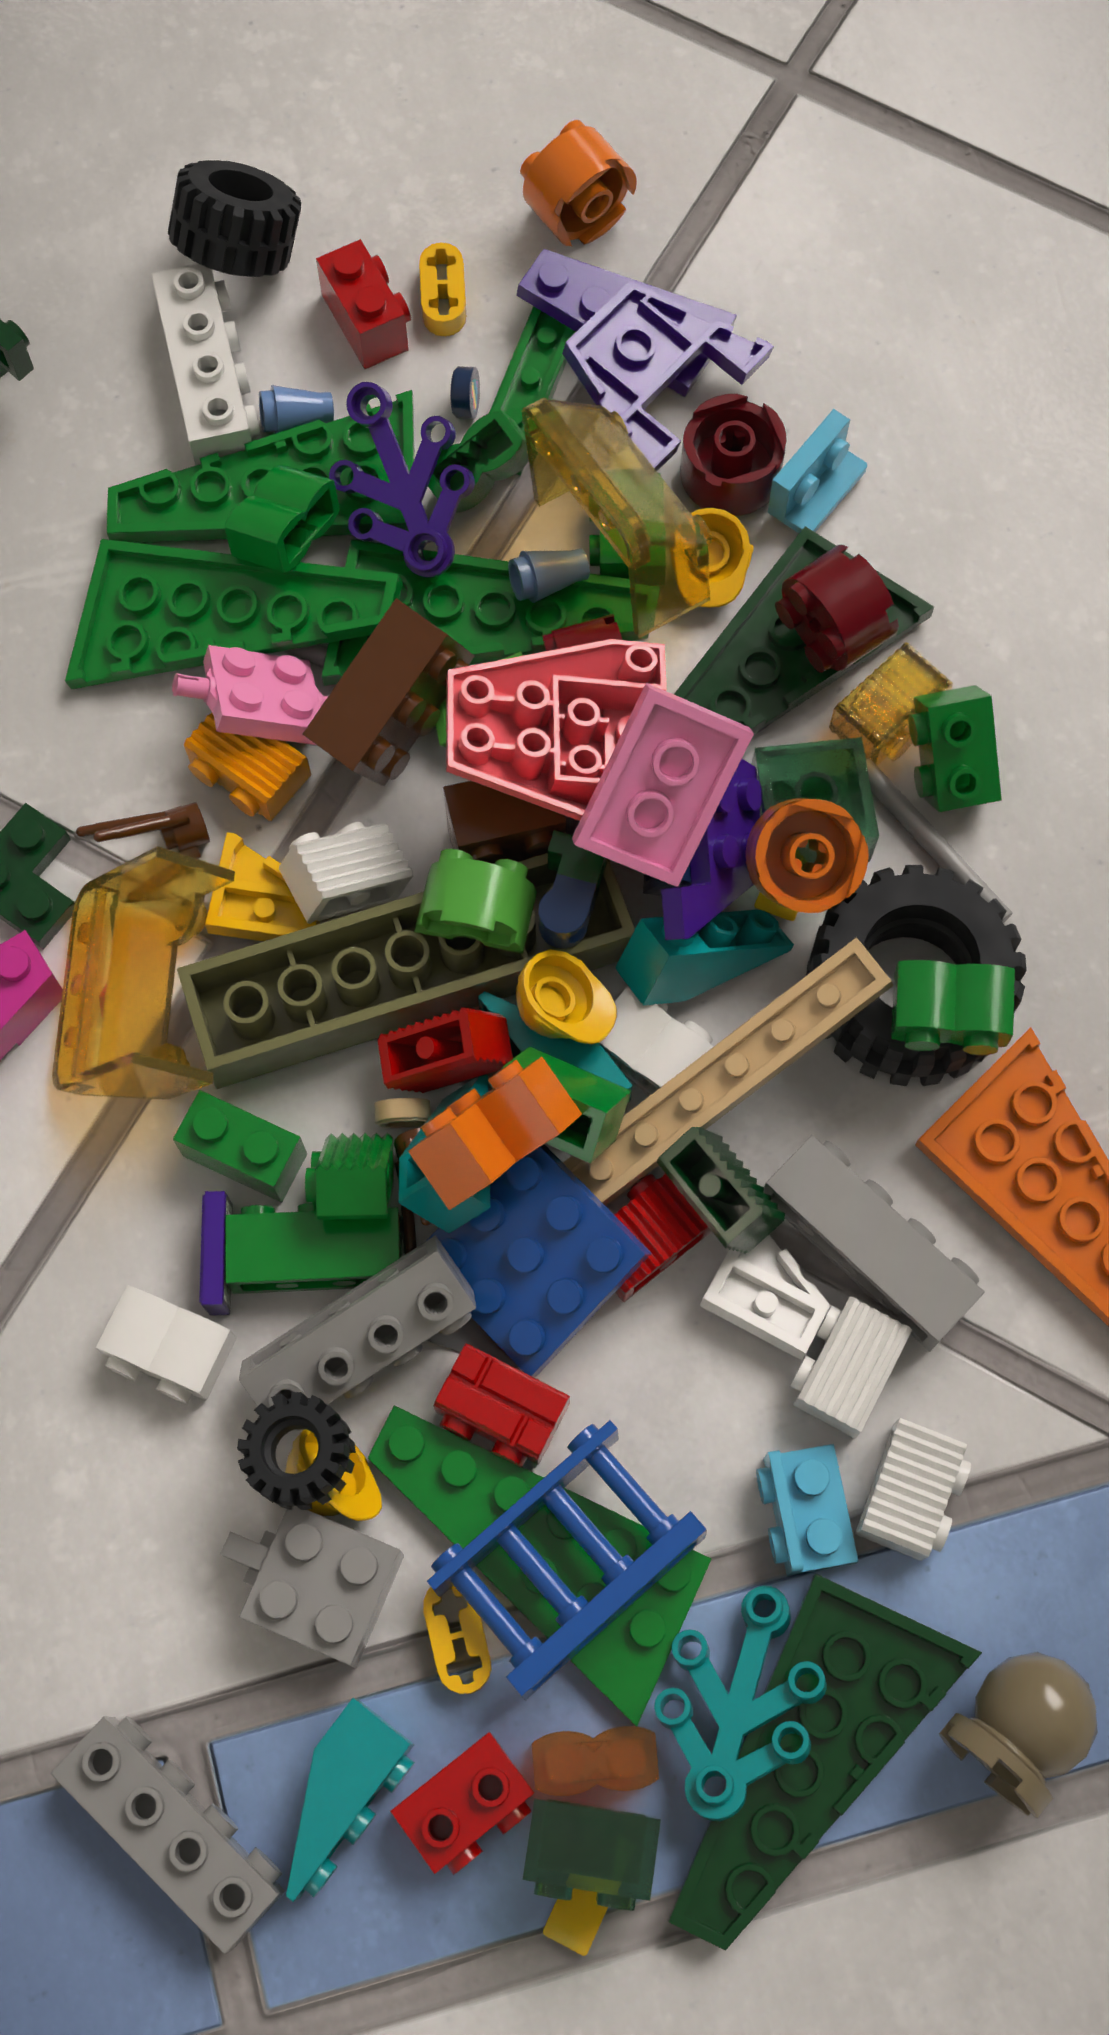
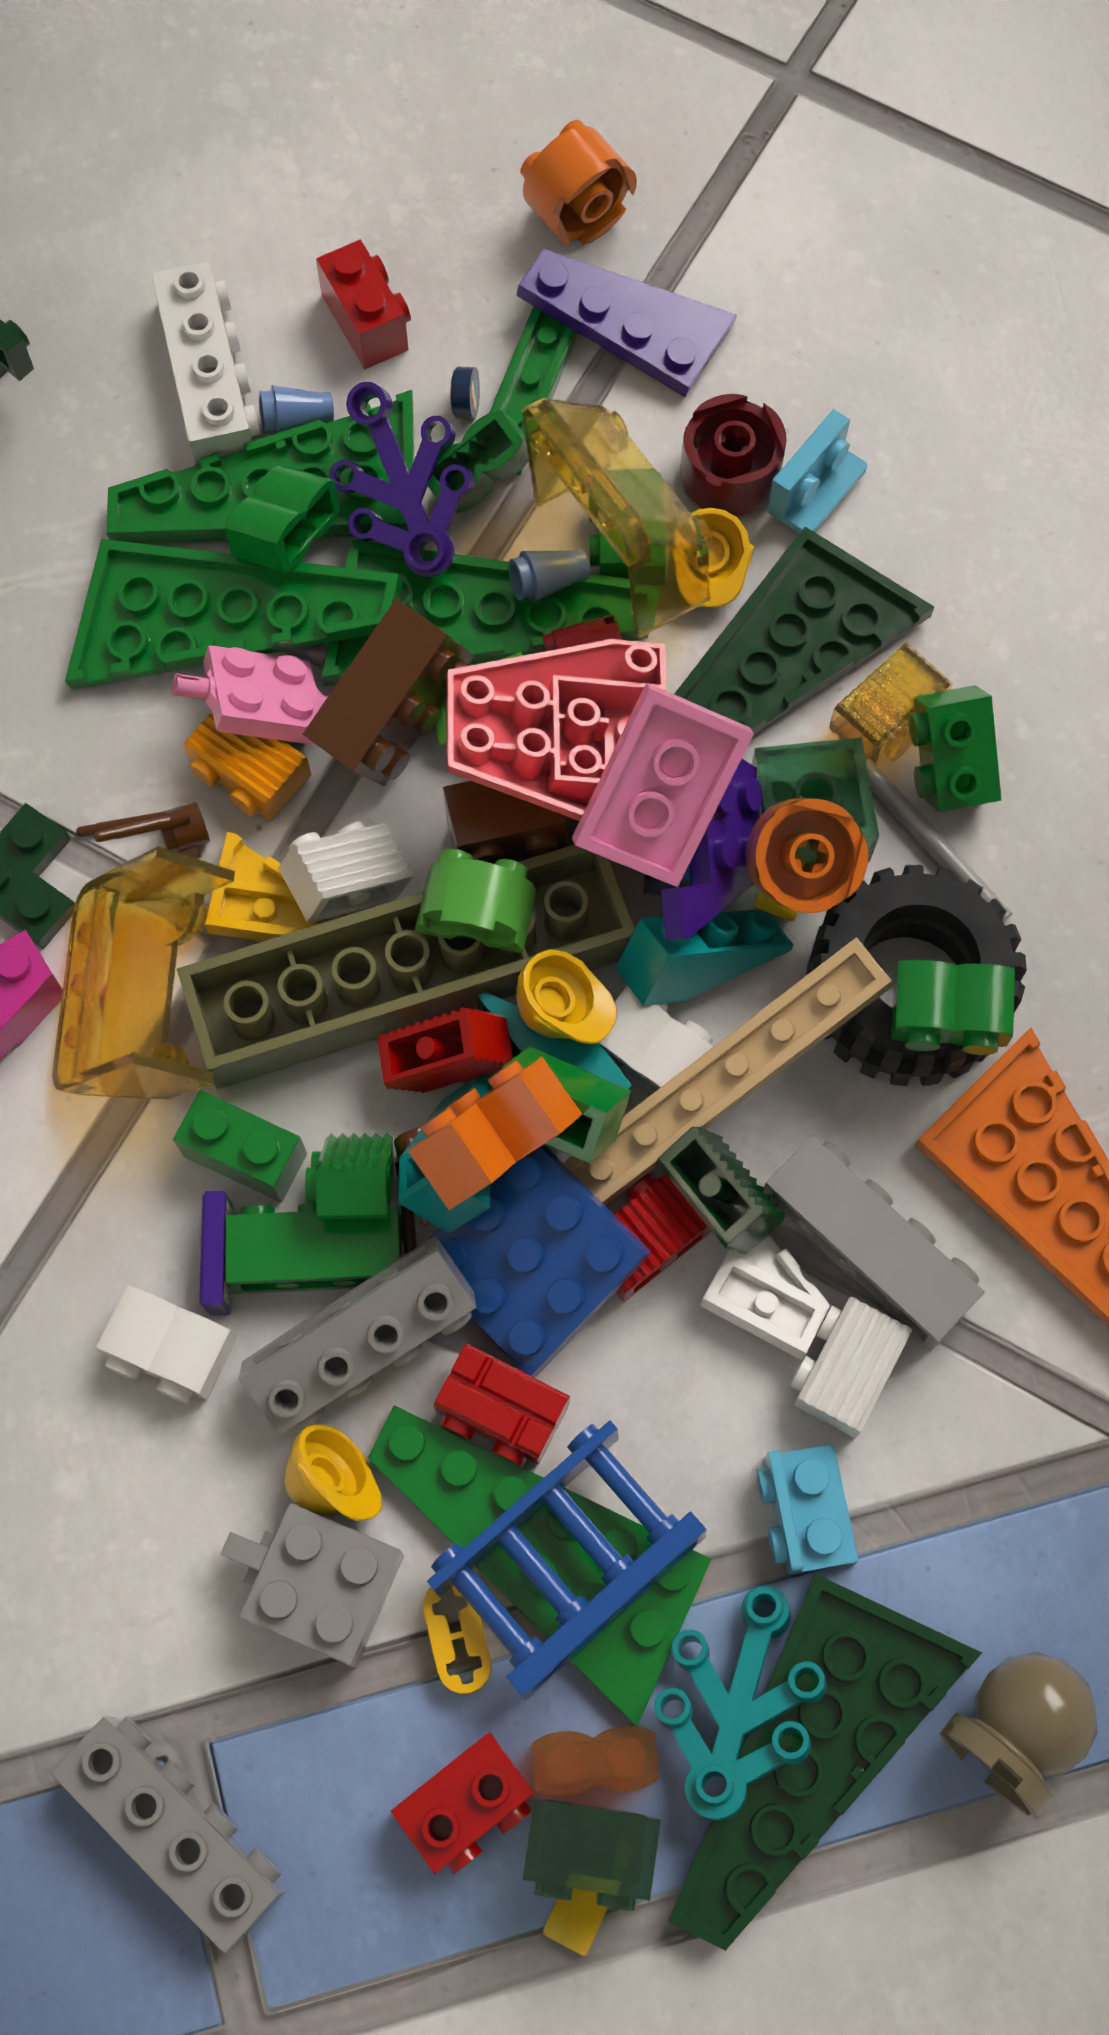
black tyre [168,160,301,277] -> none
black tyre [237,1392,356,1510] -> none
teal slope [286,1698,415,1902] -> none
tan tile [374,1098,431,1128] -> none
yellow beam [419,242,467,337] -> none
dark blue leg [538,830,607,949] -> none
wing [562,281,774,480] -> none
dark red brick [775,545,899,673] -> none
white brick [855,1418,971,1561] -> none

